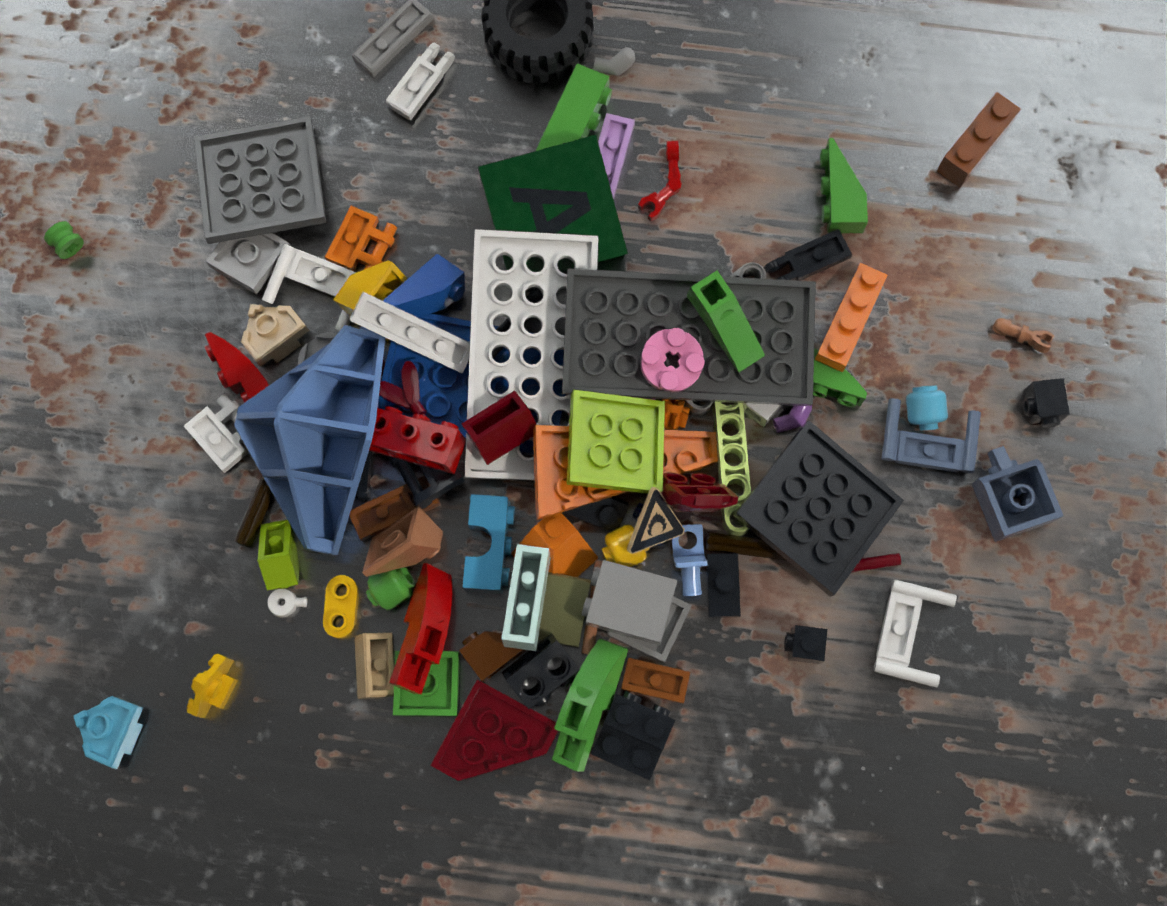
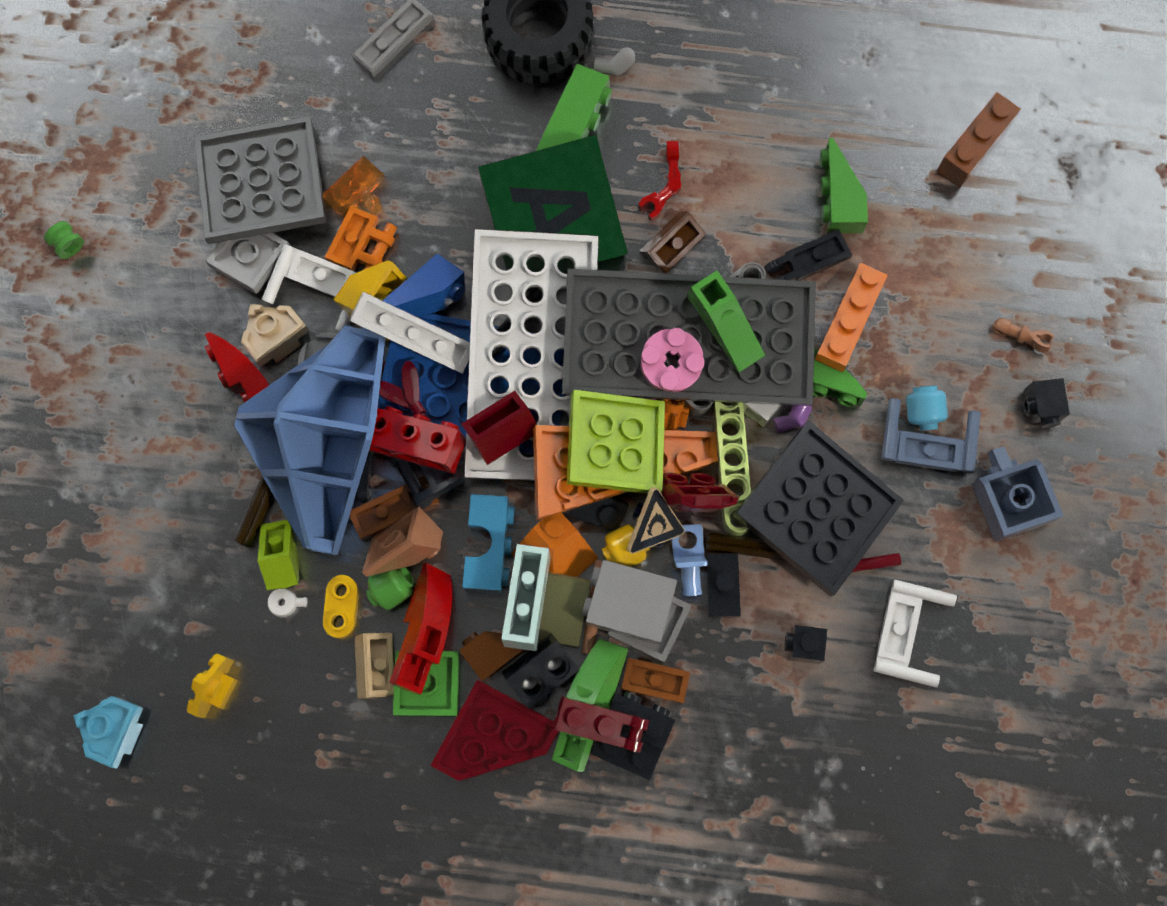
white plate [184,394,248,473] -> none
white hinge [385,43,455,121] -> none
lavender plate [598,113,635,199] -> none
none -> clear orange plate [323,155,386,218]
none -> dark red plate [552,696,650,752]
none -> reddish brown slope [640,211,706,274]

